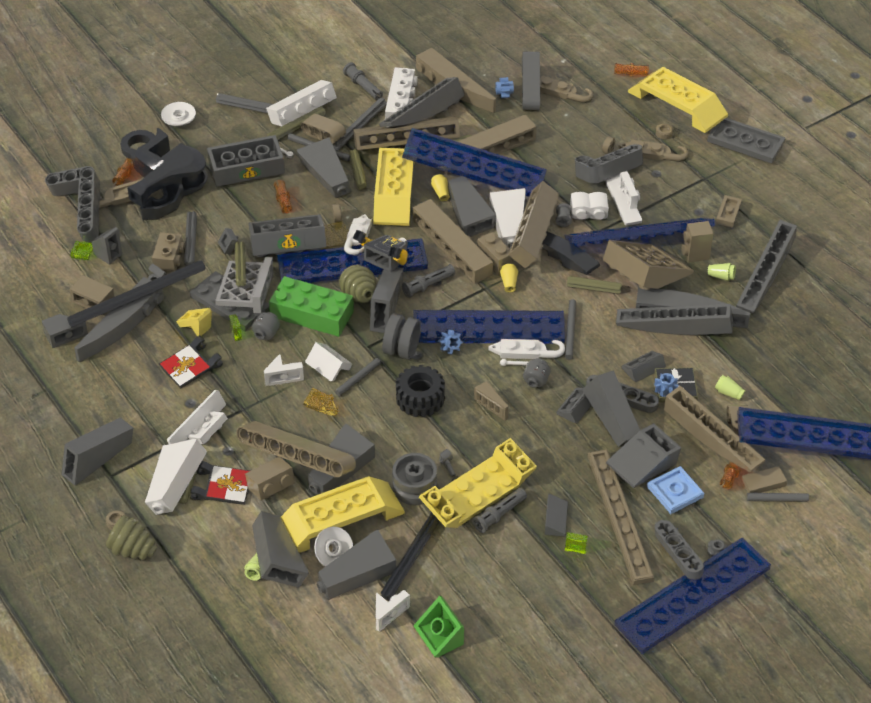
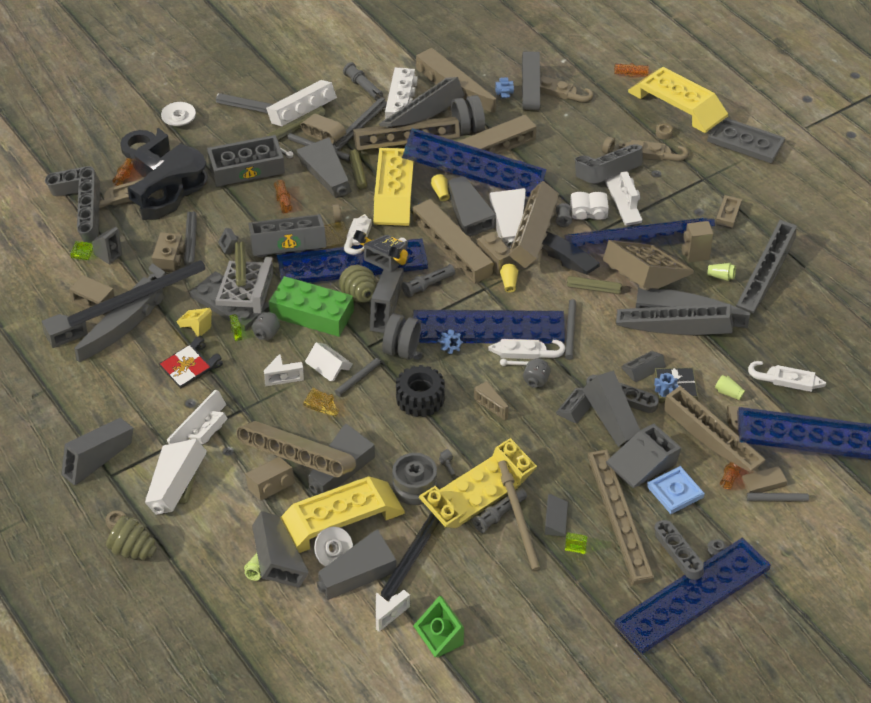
flag [191,461,250,505] -> none
none -> dark grey wheel [451,95,485,136]
none -> dark tan bar [498,460,540,571]
none -> white plate [748,361,826,392]

